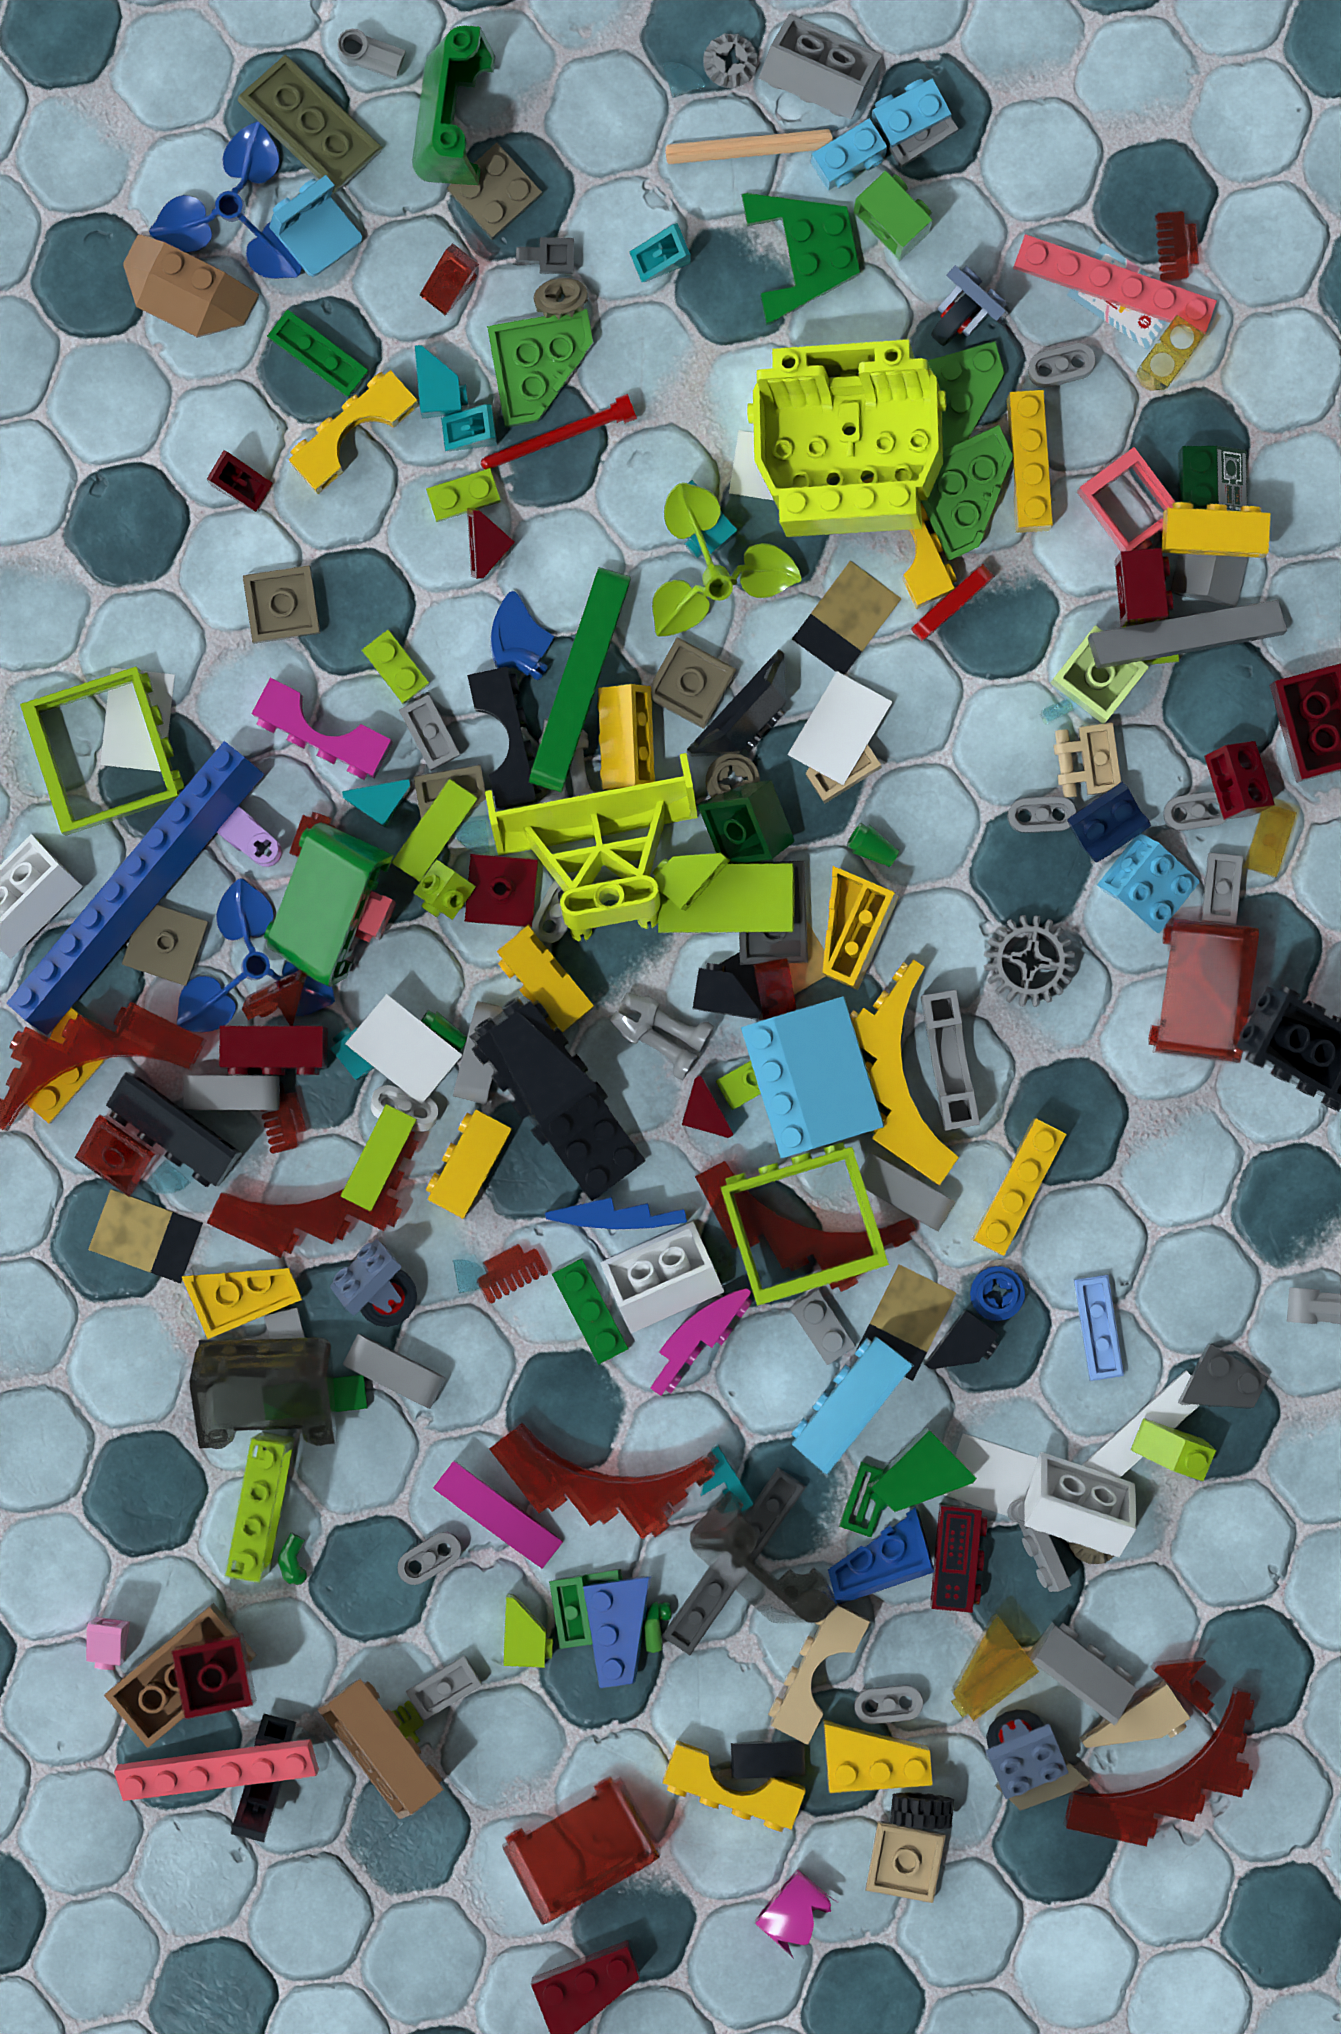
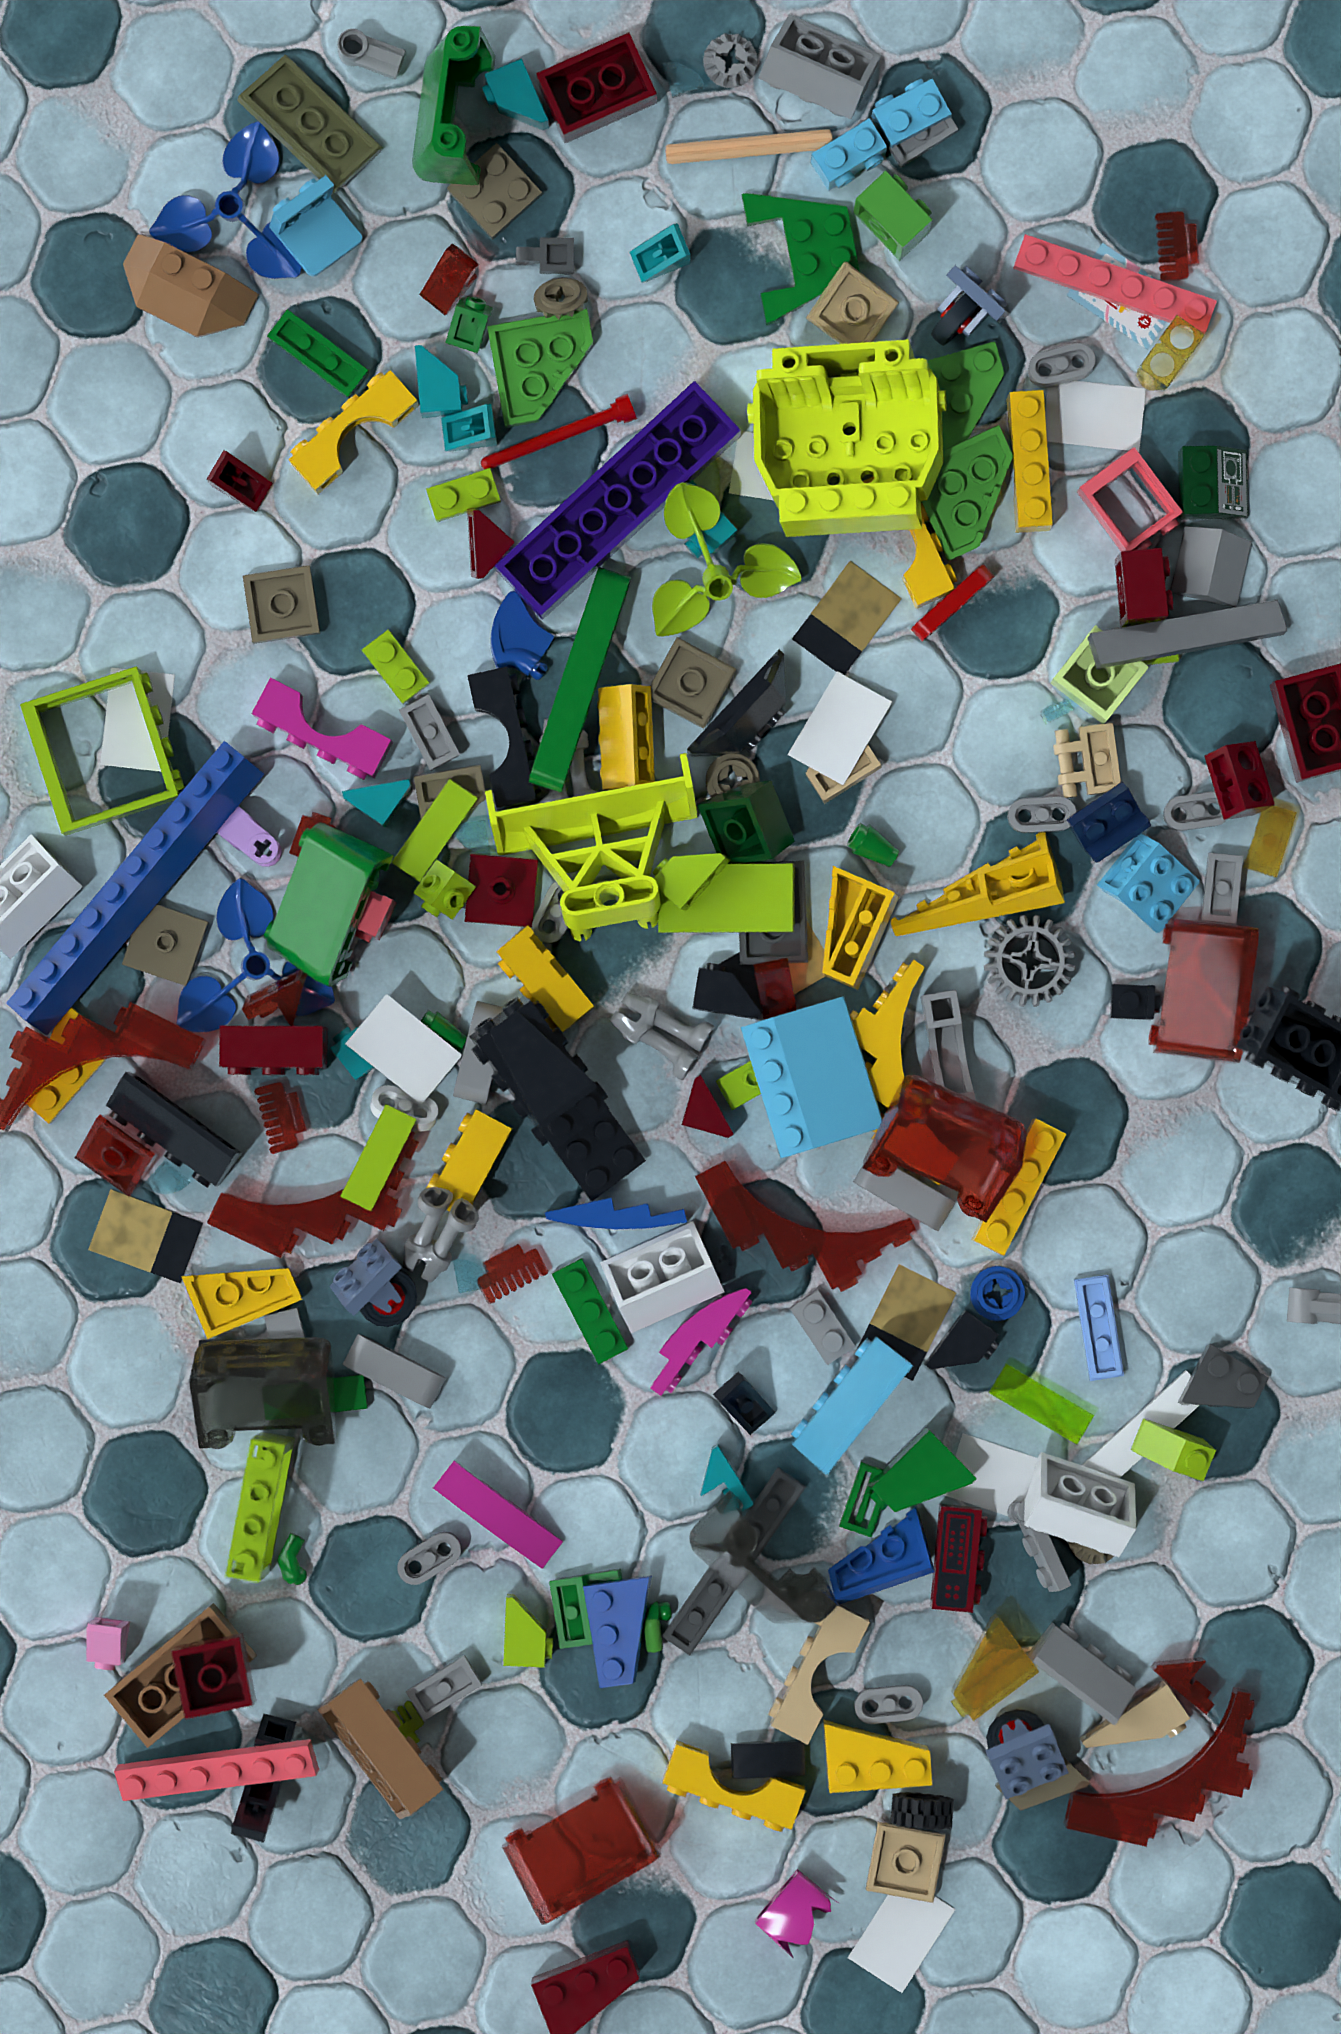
light grey beam [183,1075,280,1110] -> none
clear red arch [489,1423,719,1539] -> none
lime window [720,1142,889,1306] -> none
yellow brick [1162,502,1270,558] -> none
none -> light grey piece [403,1187,479,1283]
none -> green bracket [445,296,493,353]
none -> teal slope [481,58,549,130]
none -> dark purple brick [495,380,741,620]
none -> dark red brick [536,32,657,144]
none -> black slope [713,1372,775,1435]
none -> tan plate [806,262,899,344]
none -> white sticker [848,1895,955,1993]
none -> clear red windscreen [862,1075,1027,1222]
none -> yellow wedge [890,832,1065,936]
none -> clear neon green tile [988,1363,1094,1445]
none -> white sticker [1045,381,1146,452]
none -> black bracket [1110,984,1161,1020]

